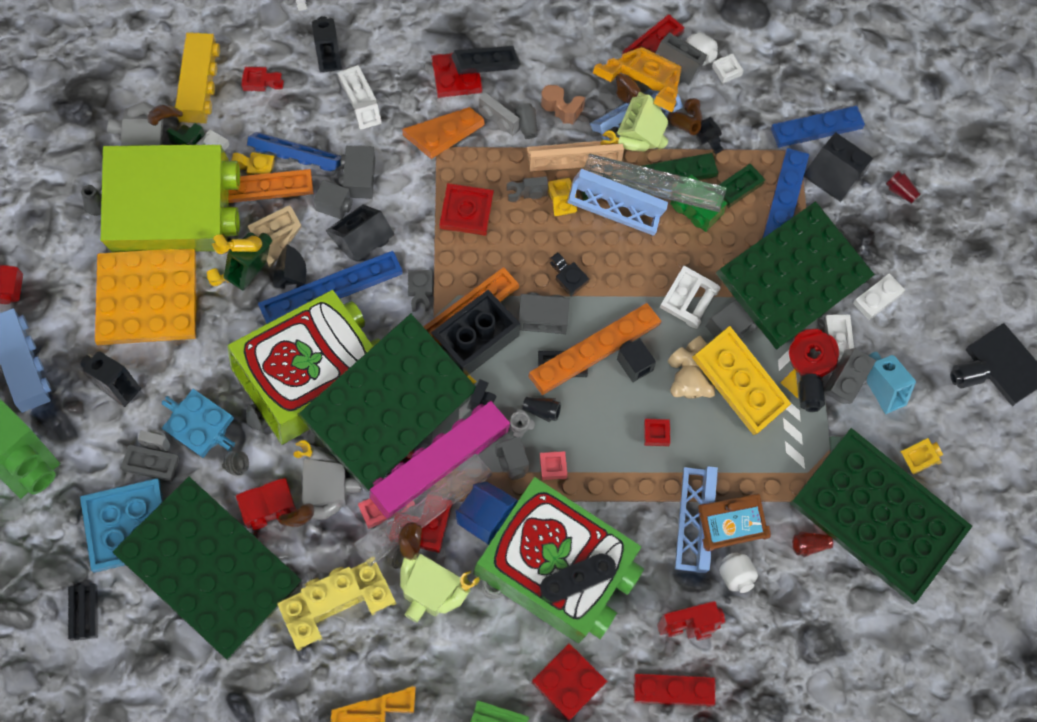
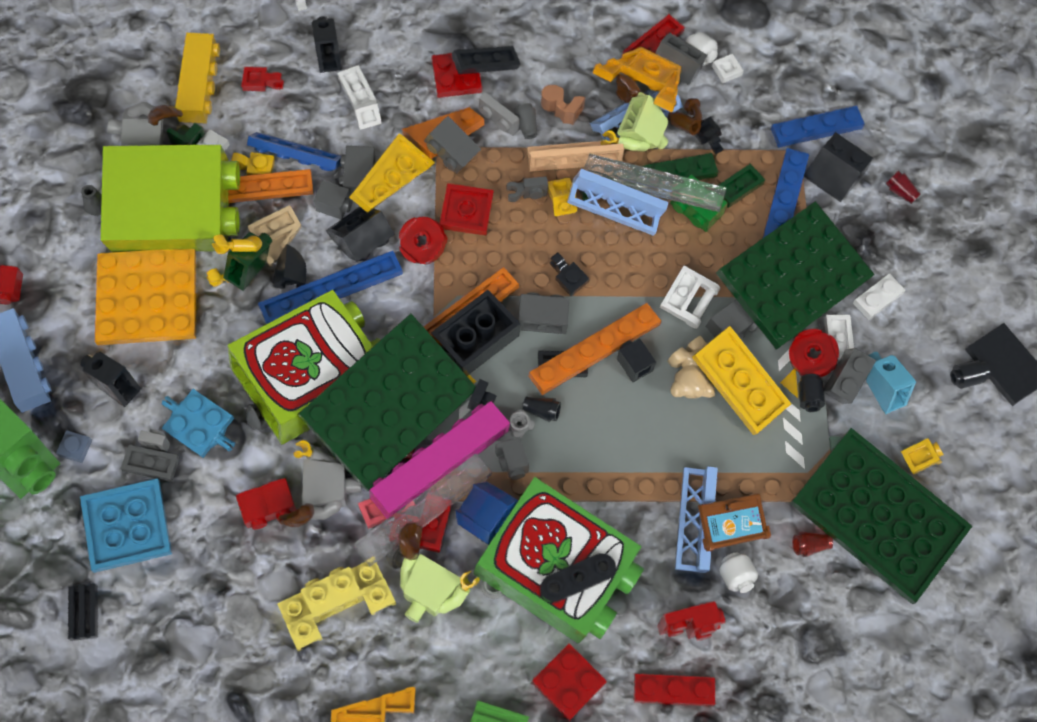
dark green plate [112,476,302,661] -> none
clear smoke plate [222,450,249,476] -> none
dark grey plate [408,270,432,312] -> none
coral plate [539,451,568,480] -> none
red plate [644,419,670,446] -> none
none -> sand blue plate [56,430,92,463]
none -> yellow wing [349,133,435,213]
none -> red plate [399,216,448,265]
none -> dark grey brick [424,116,481,174]

